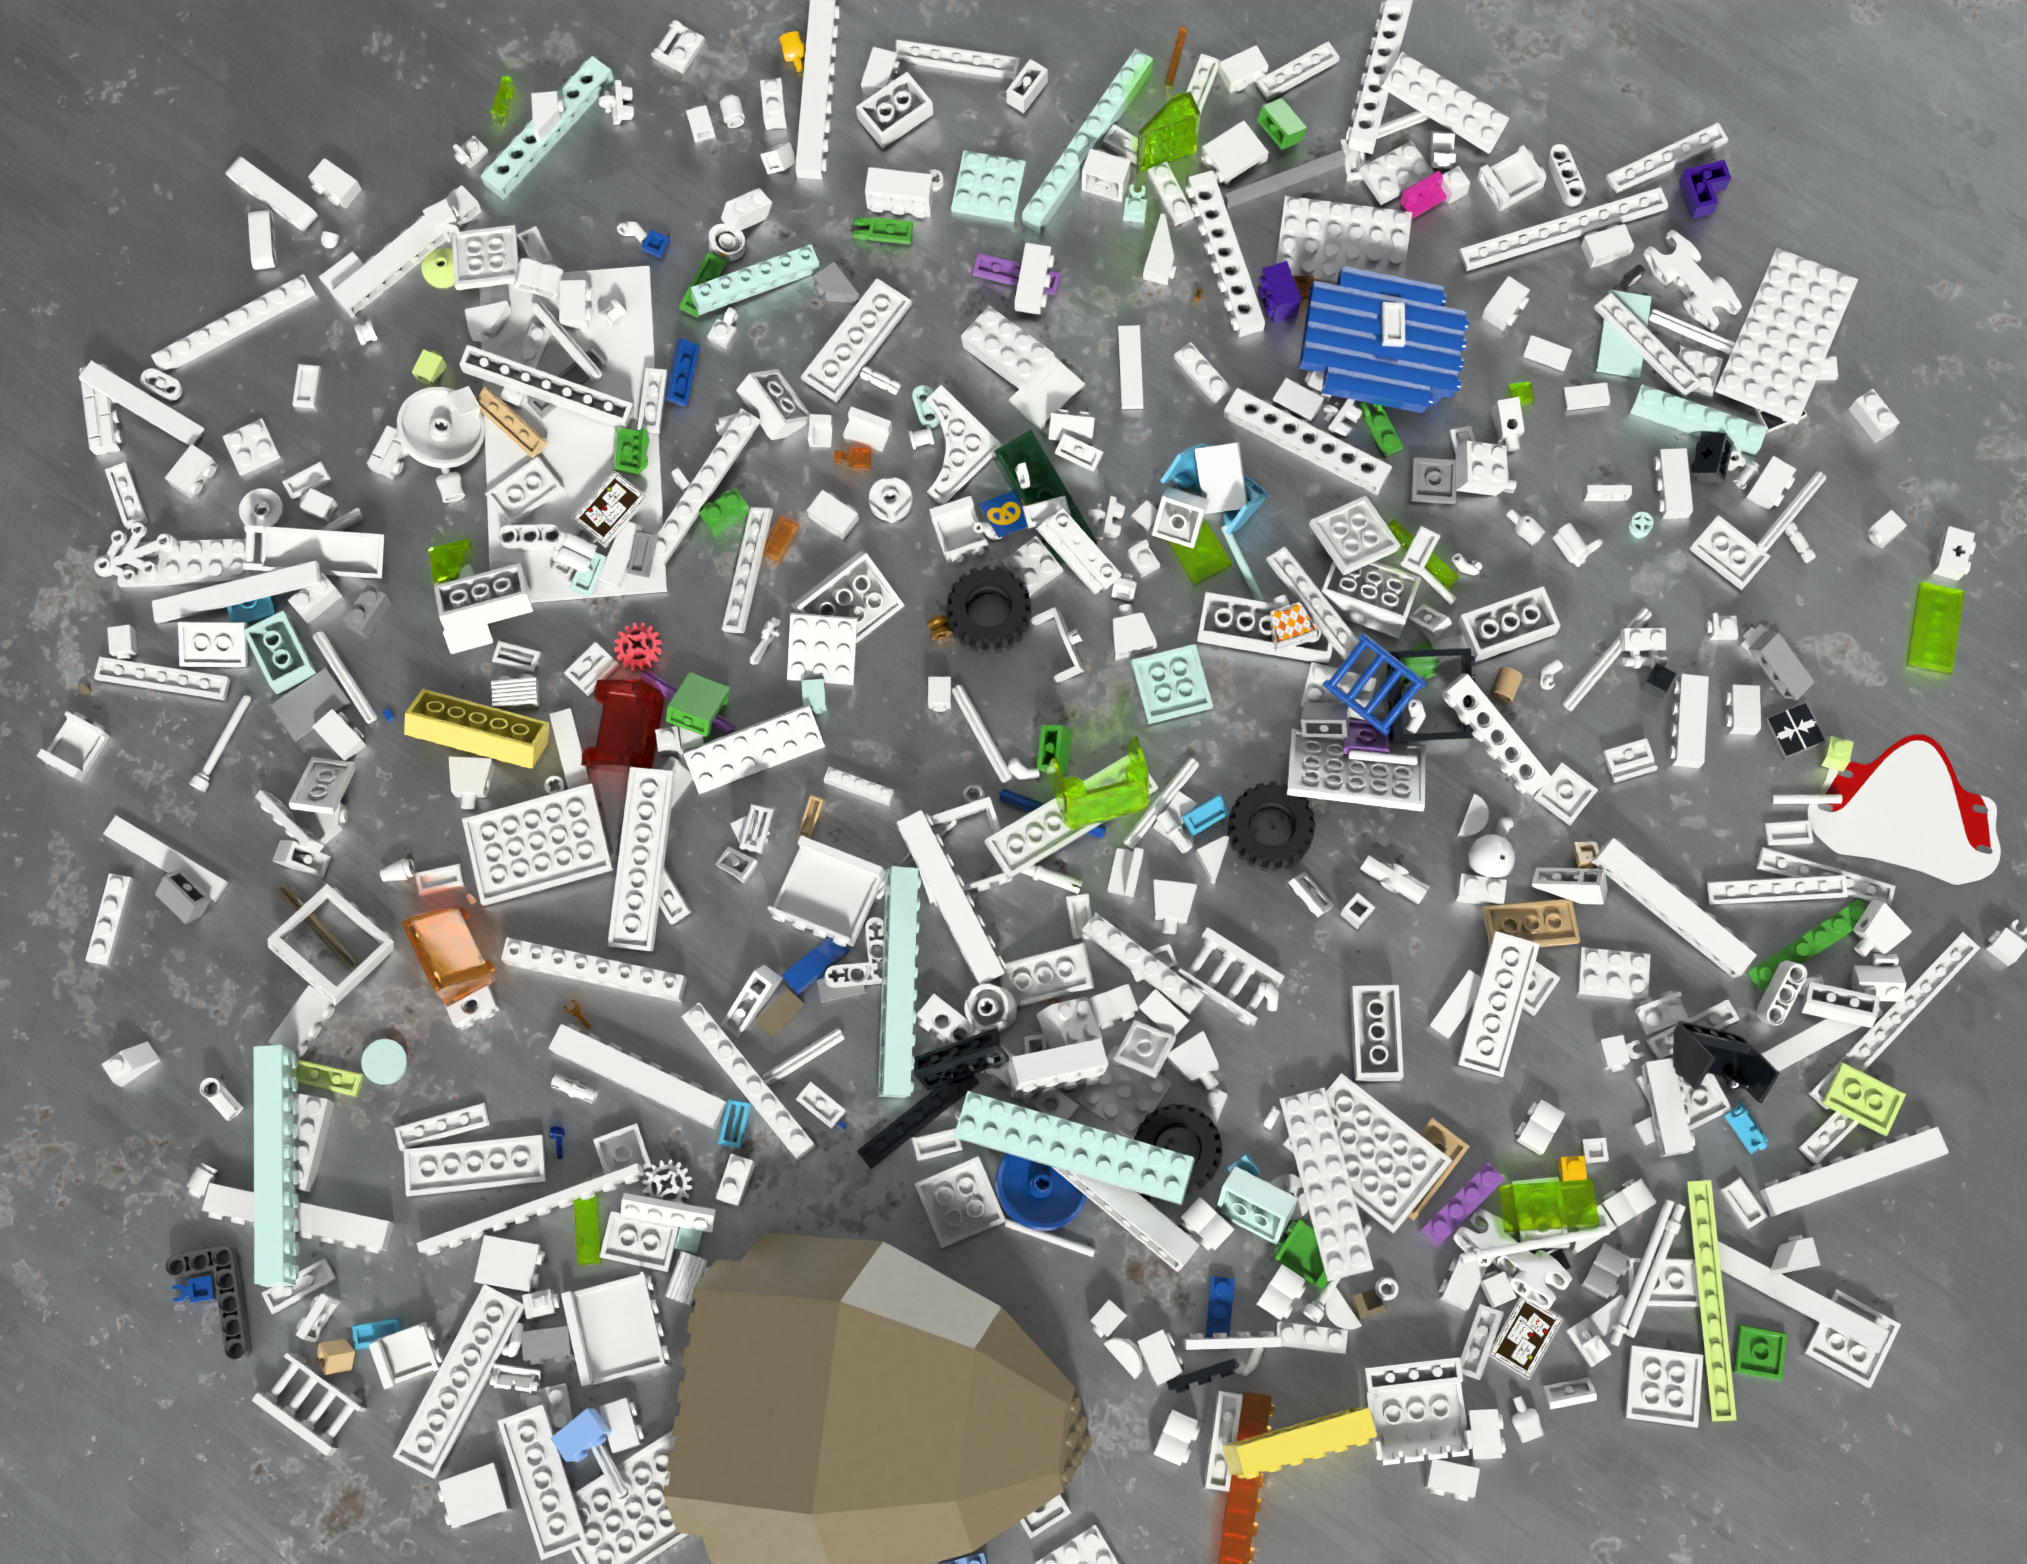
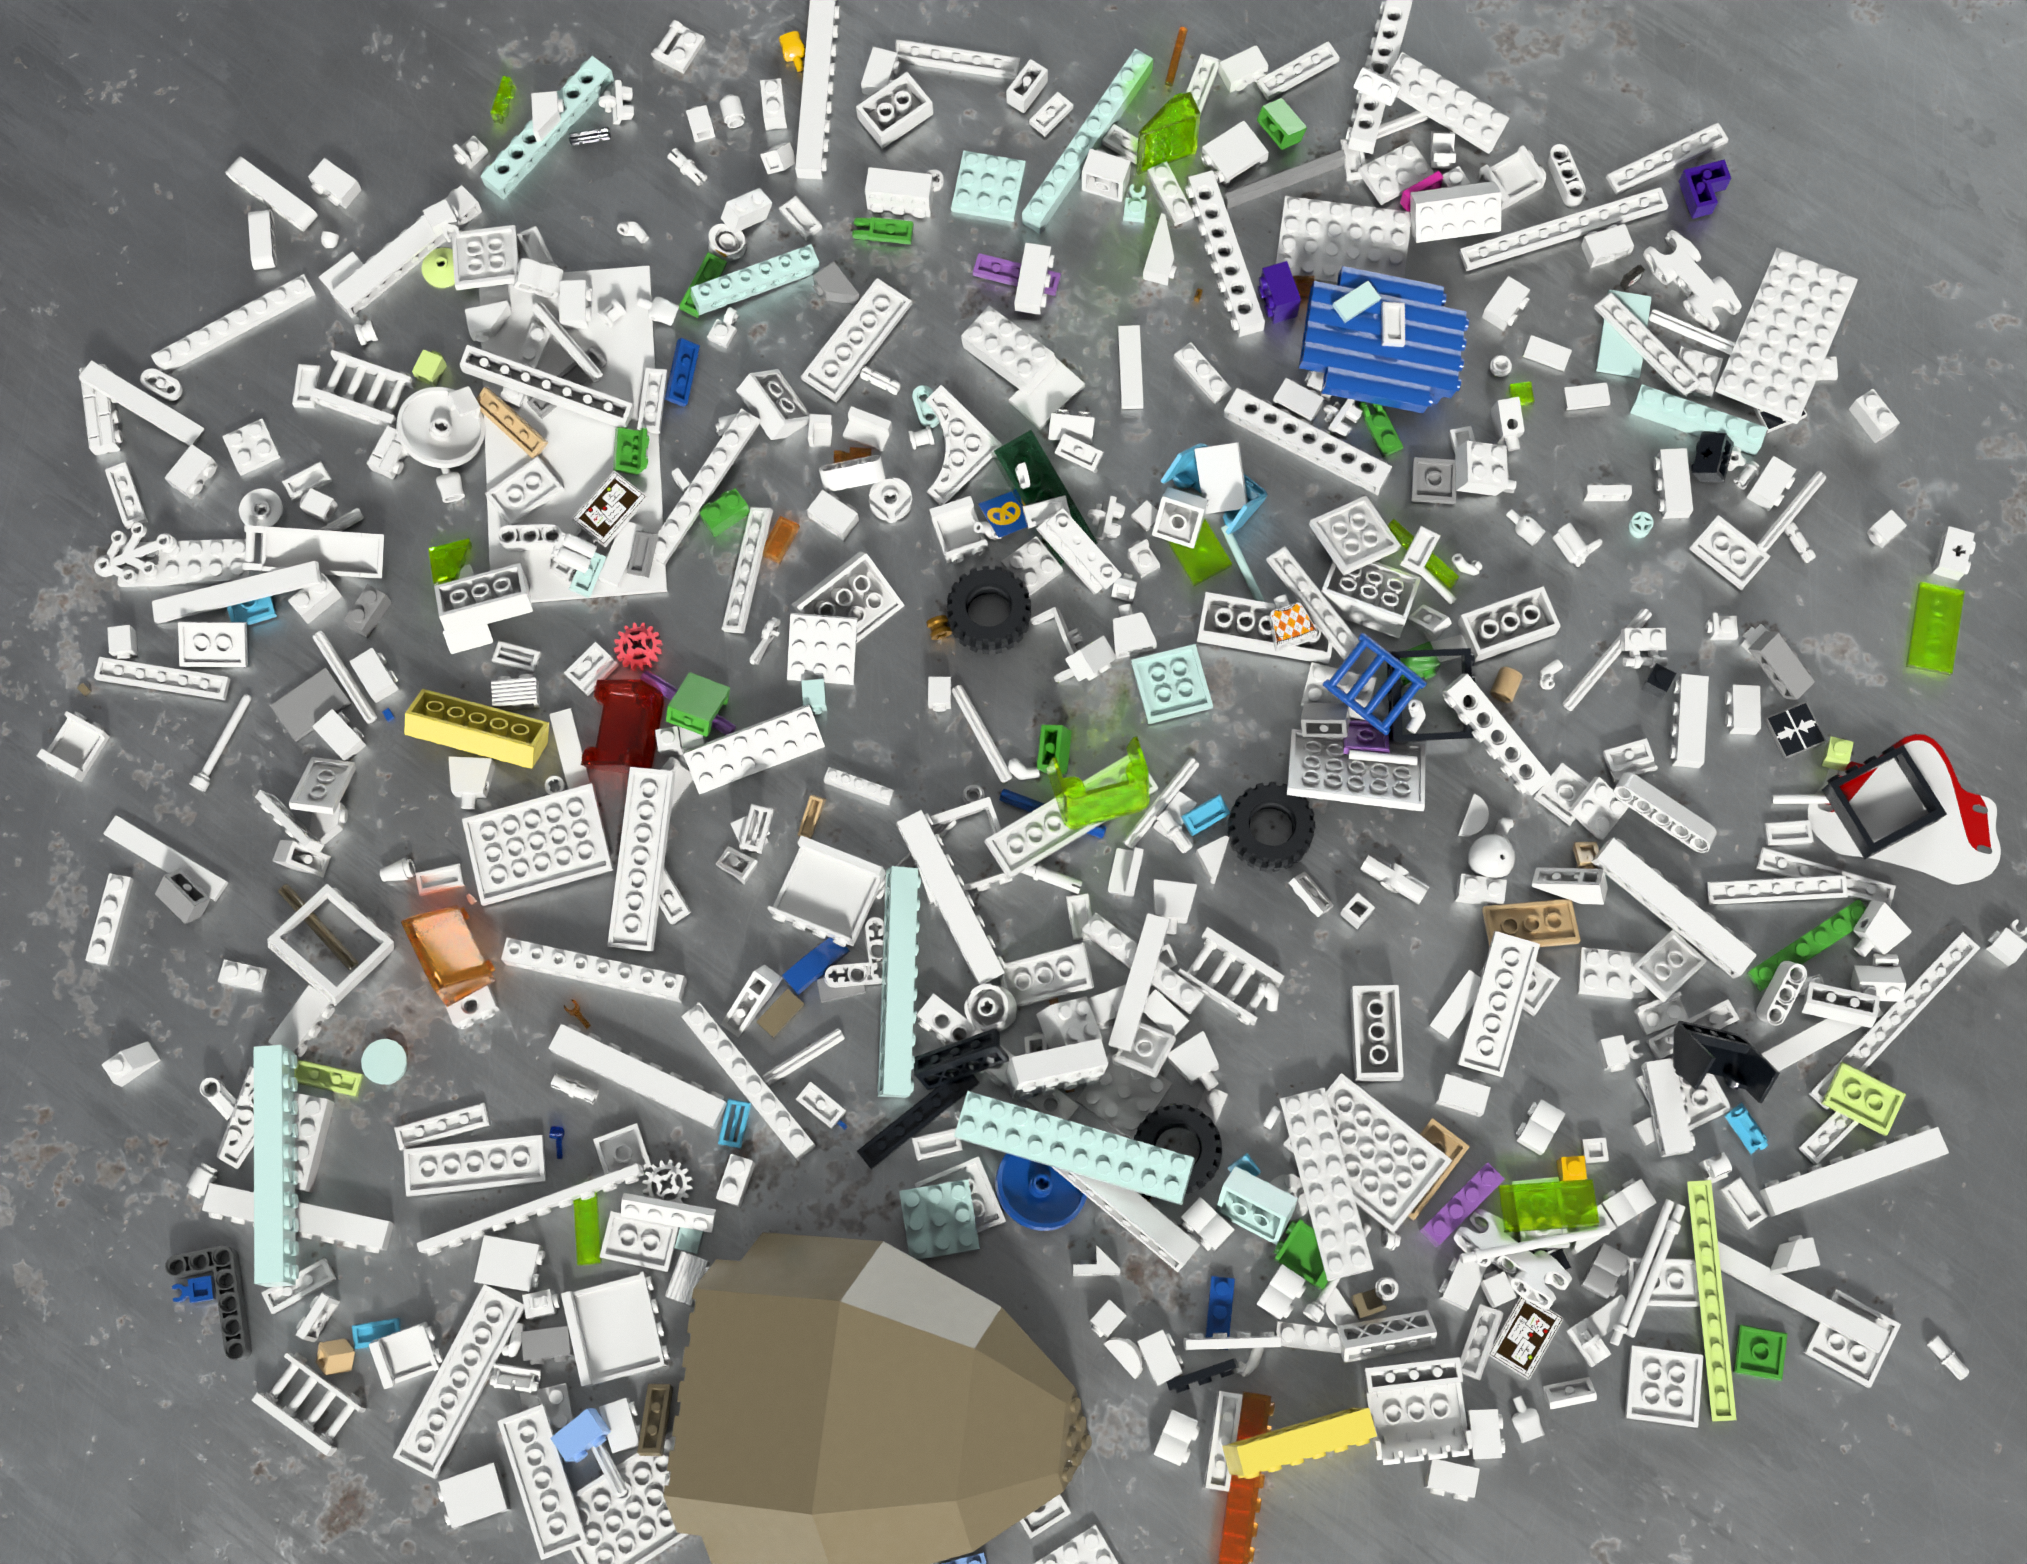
light aqua brick [243,611,317,694] -> none
blue plate [641,230,671,259] -> none
white bar [1005,1218,1096,1257] -> none
none -> white wing [216,1066,254,1170]
none -> white plate [218,959,270,992]
none -> white fence [311,350,416,429]
none -> white brick [349,648,399,703]
none -> axle [569,127,611,146]
none -> white piece [637,297,679,326]
none -> dark tan plate [637,1384,673,1456]
none -> white pin [667,148,707,186]
none -> white tile [779,196,823,241]
none -> white beam [819,455,886,492]
none -> light aqua plate [899,1179,980,1260]
none -> white plate [1029,92,1073,137]
none -> white brick [1065,635,1117,682]
none -> white slope [1073,1245,1120,1276]
none -> white tile [1108,913,1170,1052]
none -> light aqua tile [1332,281,1381,323]
none -> white fence [1337,1310,1437,1363]
none -> white plate [1353,67,1401,106]
none -> white plate [1381,1229,1401,1251]
none -> white brick [1410,181,1501,243]
none -> white brick [1436,1072,1491,1117]
none -> white plate [1490,355,1512,377]
none -> white plate [1568,777,1629,840]
none -> white beam [1614,772,1717,853]
none -> white plate [1629,930,1707,1003]
none -> white leg [1698,1152,1732,1183]
none -> black window [1822,745,1947,859]
none -> white axle [1926,1335,1969,1380]

